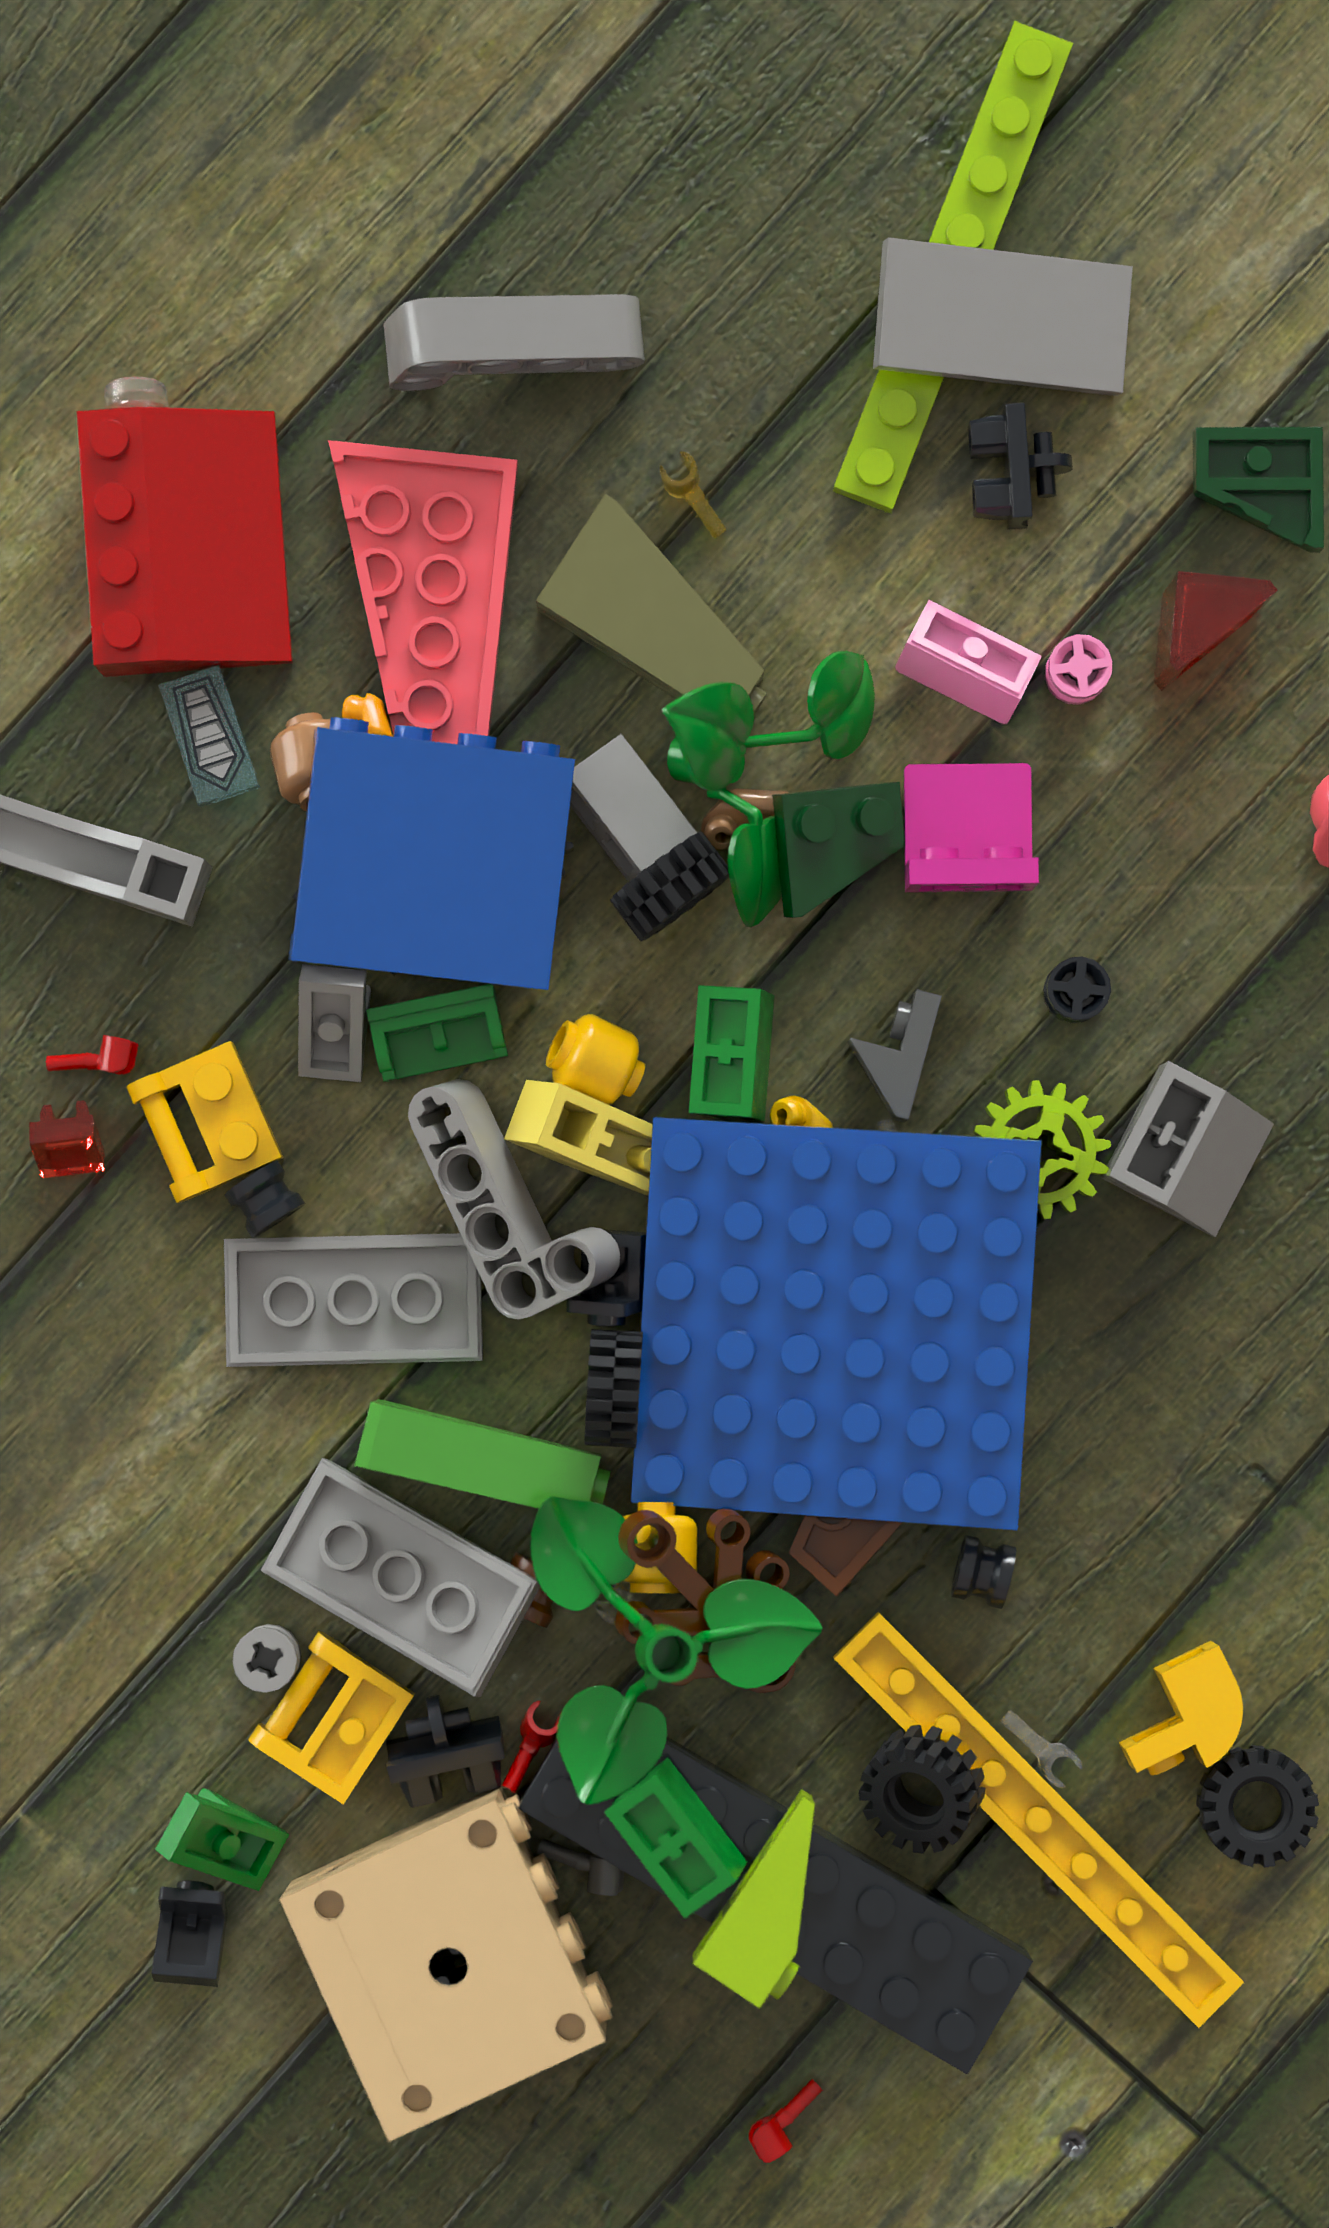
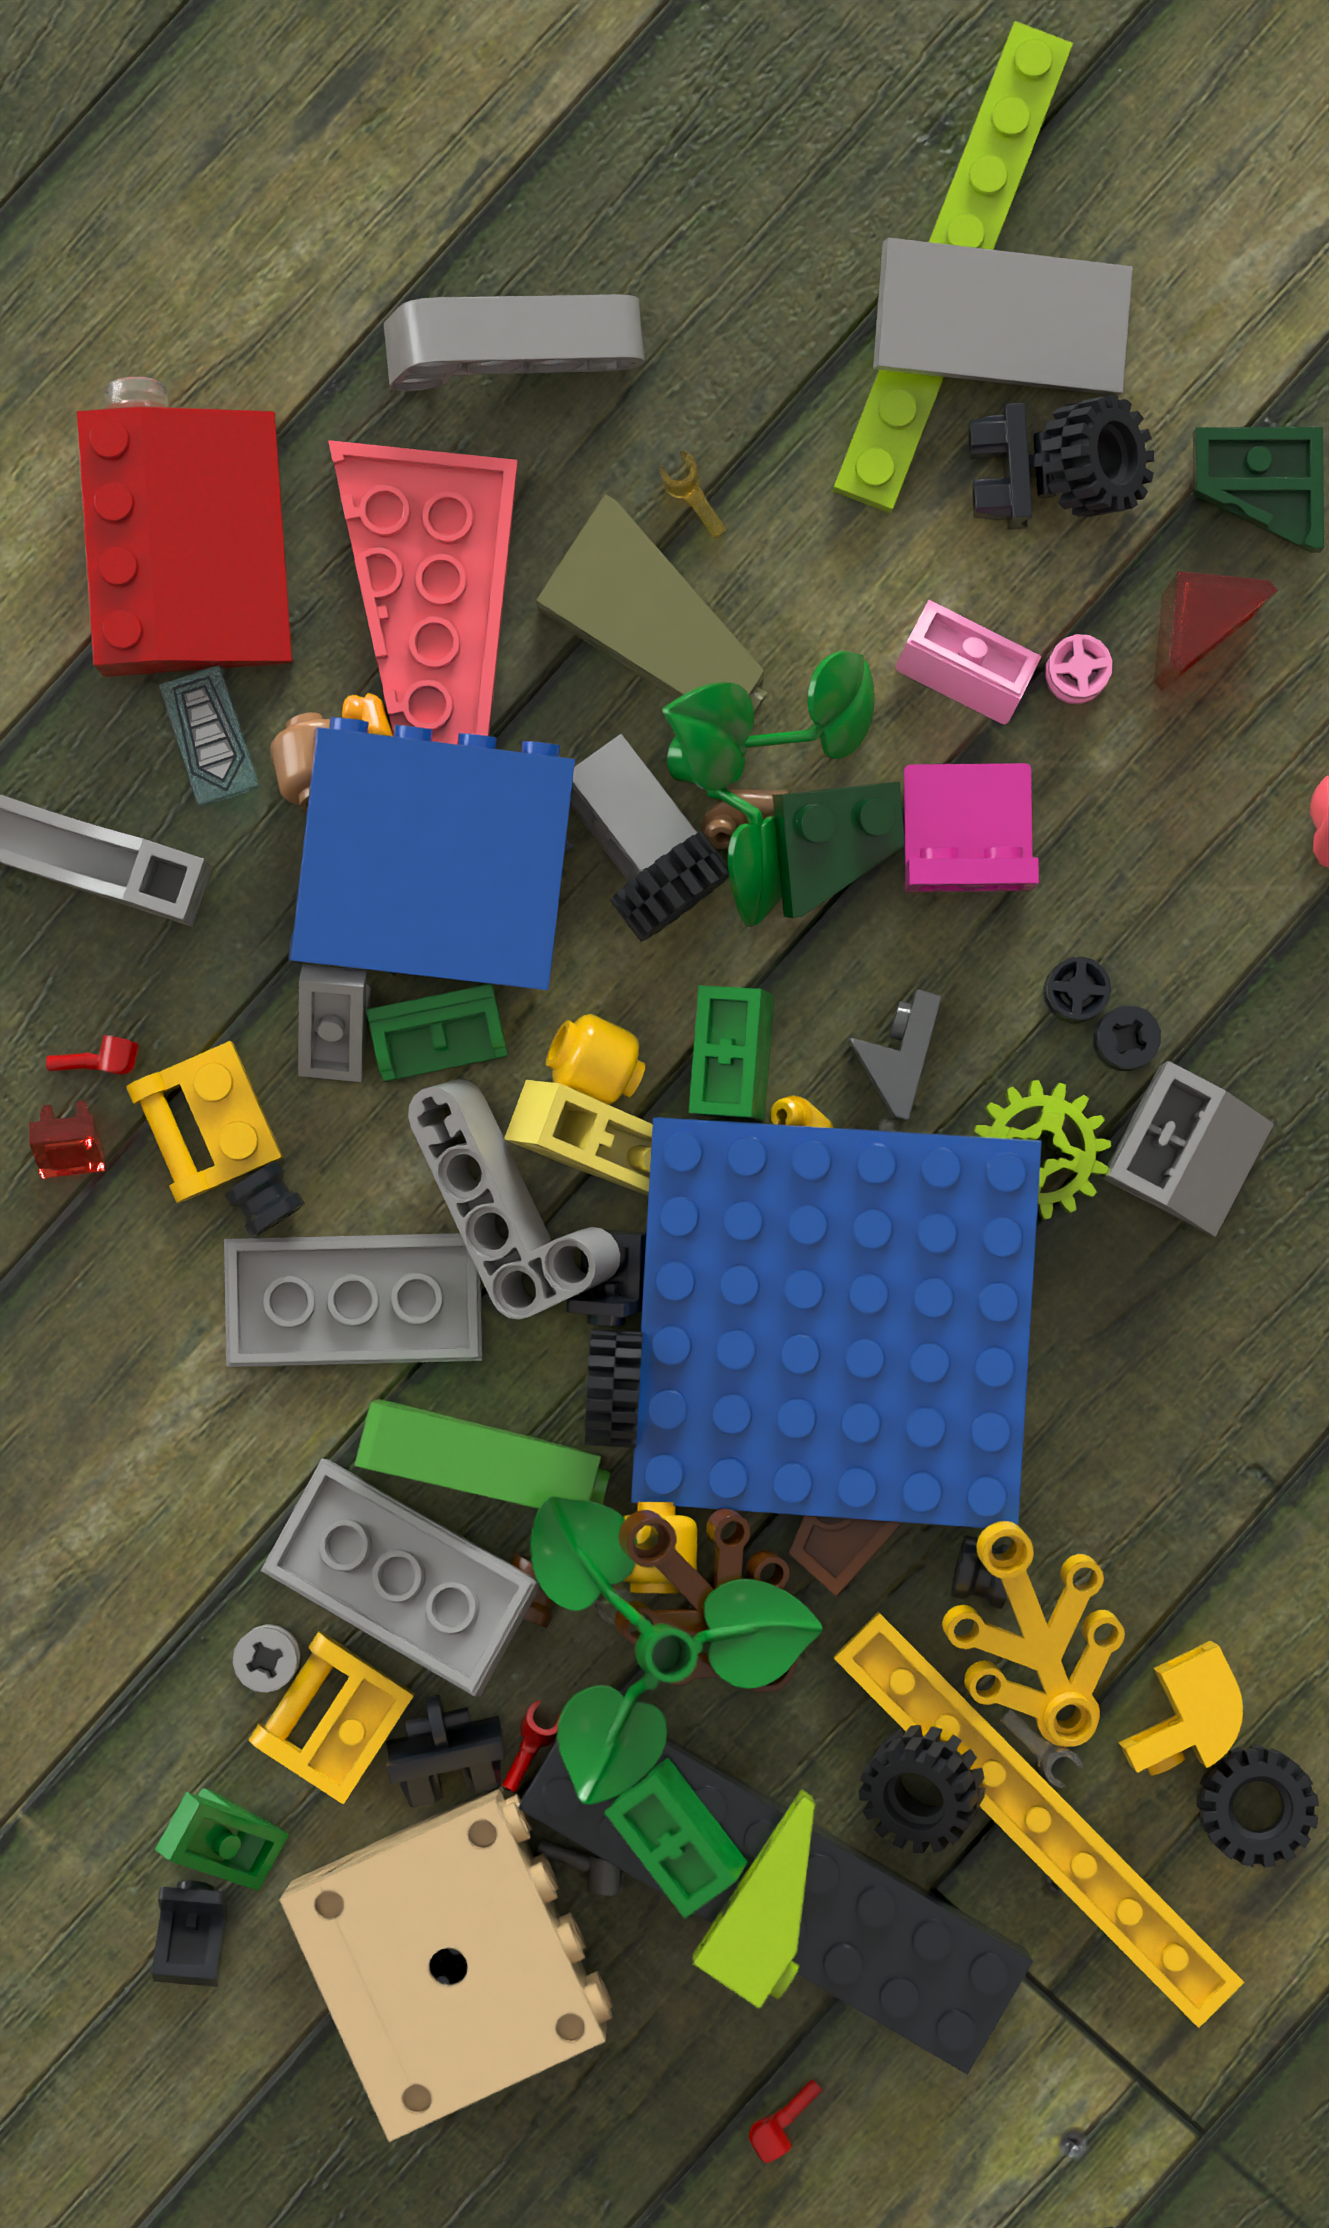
none -> yellow plant [942,1521,1125,1747]
none -> black tyre [1041,395,1154,517]
none -> black wheel [1093,1006,1161,1071]

